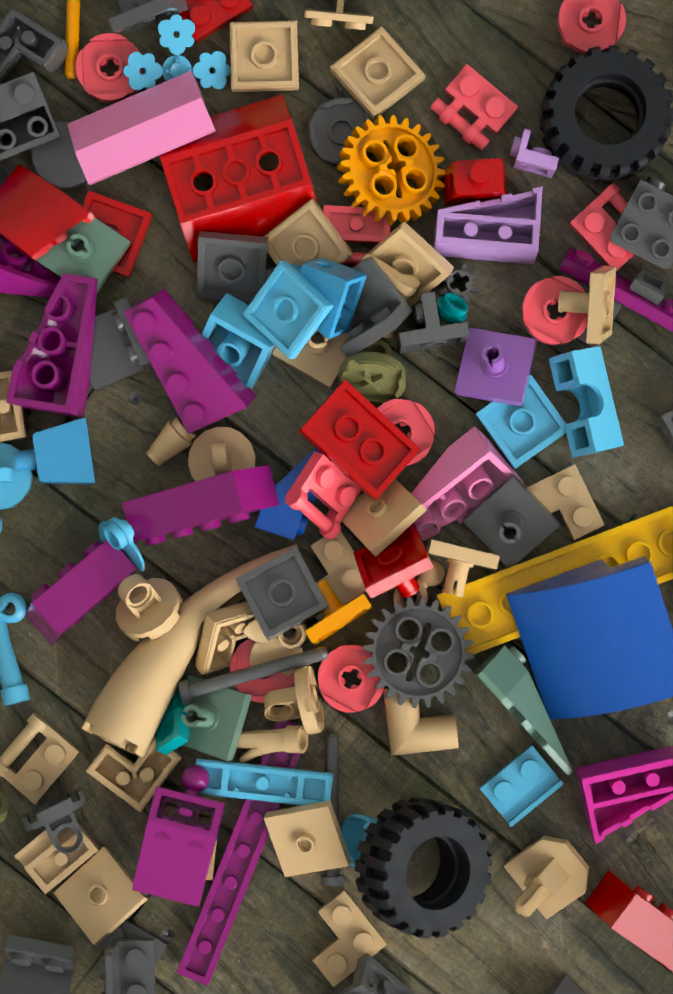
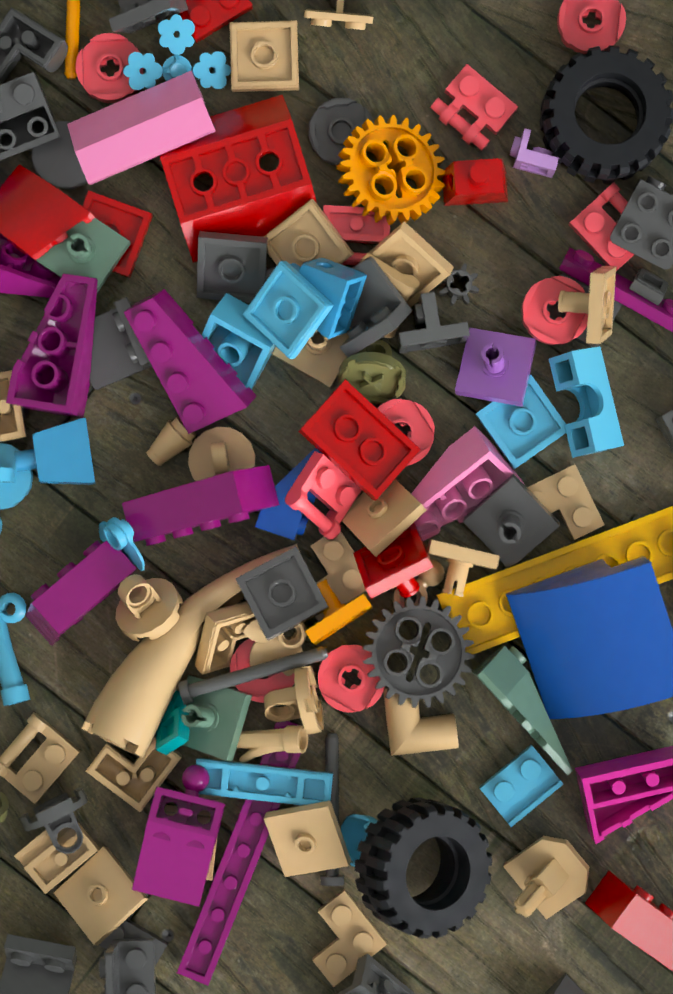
tan plate [330,26,425,120] -> none
lavender wedge [434,186,543,264] -> none
teal plate [436,293,468,324] -> none

